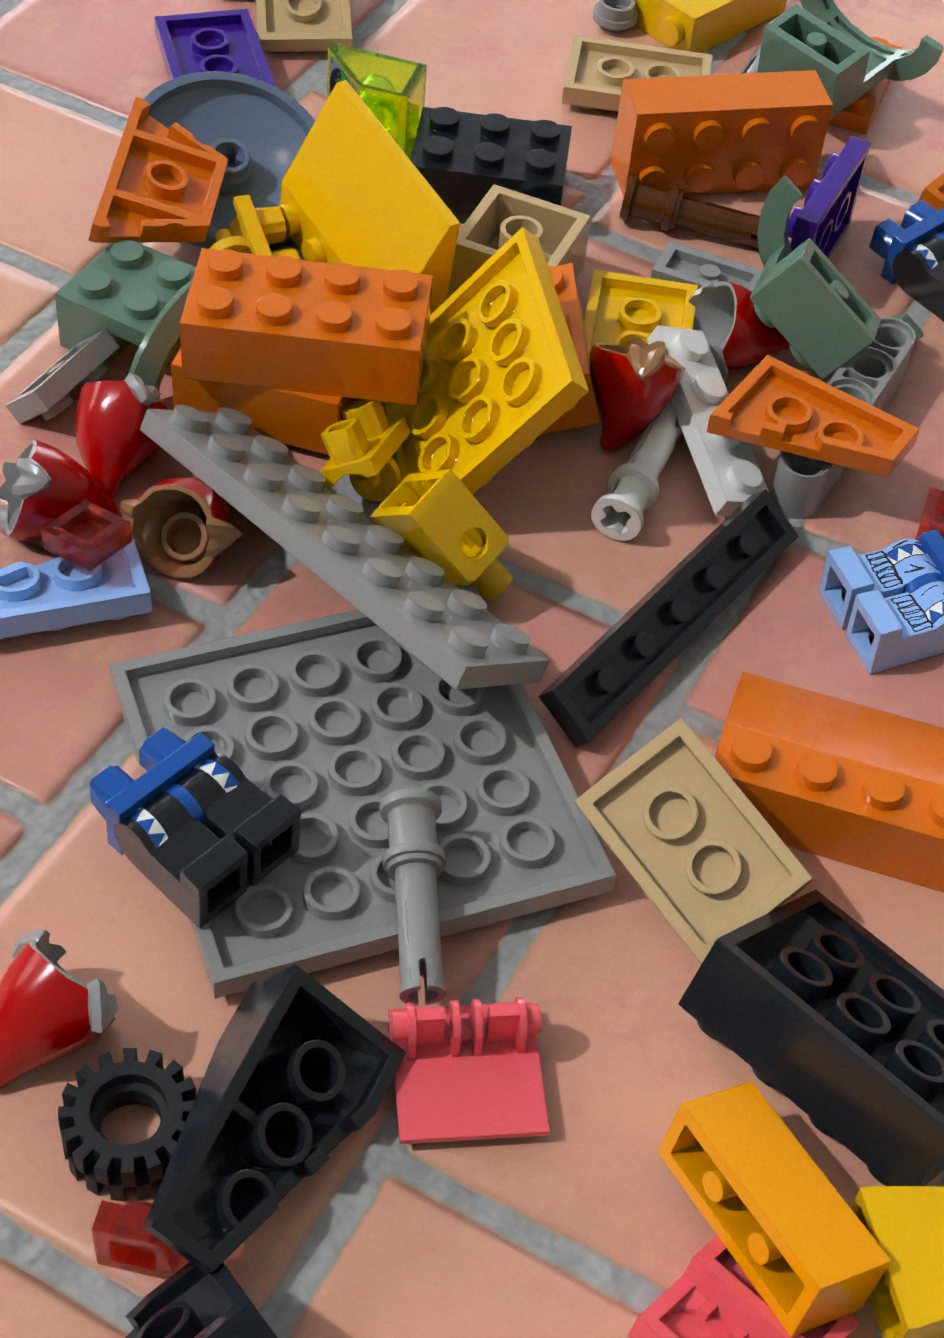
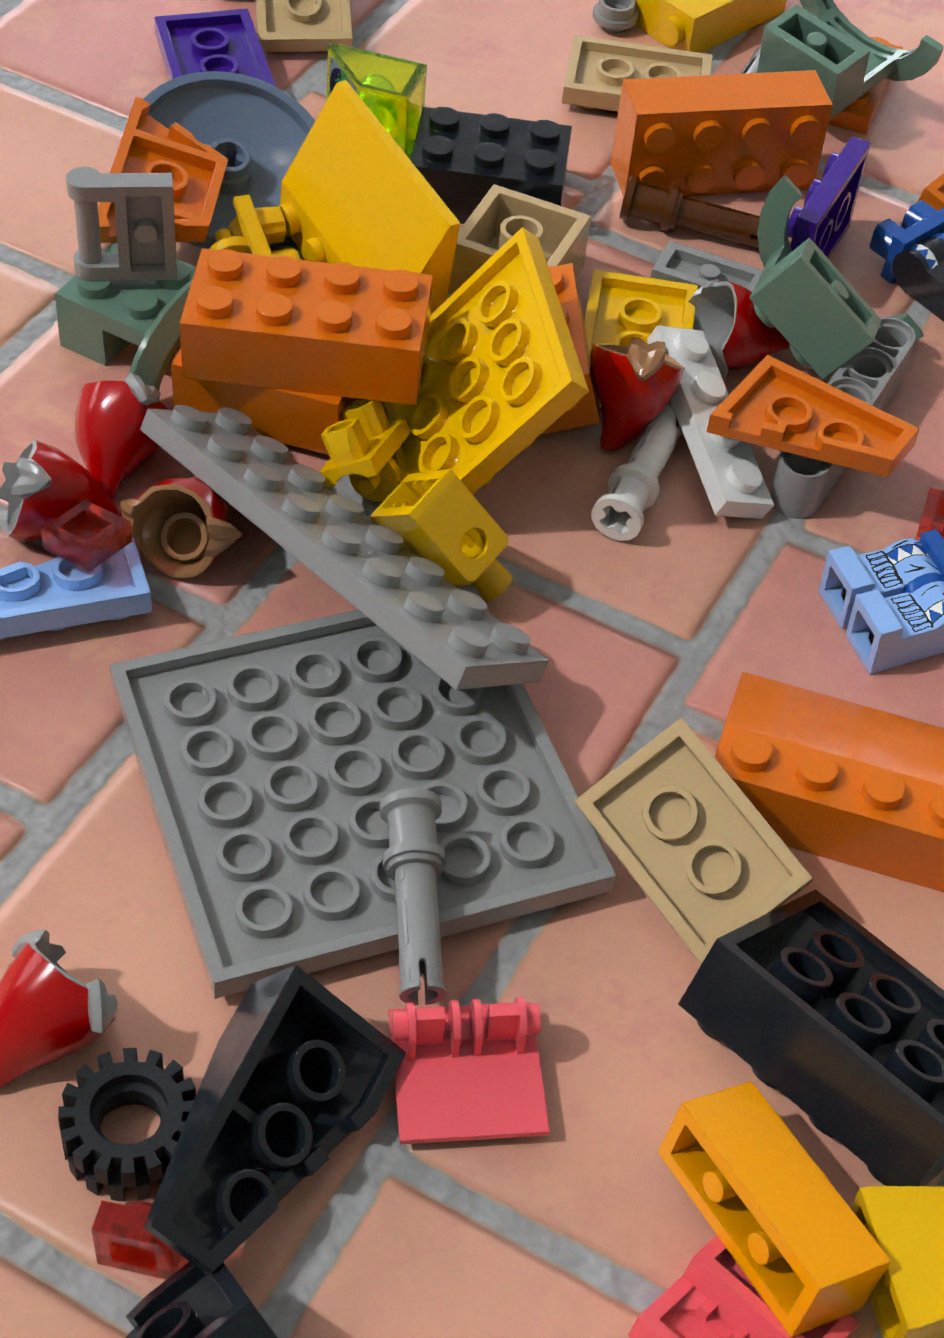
light grey plate [6,329,119,424] -> none
black hips [89,727,301,929] -> none
black plate [538,489,799,747] -> none
none -> light grey plate [66,167,177,281]

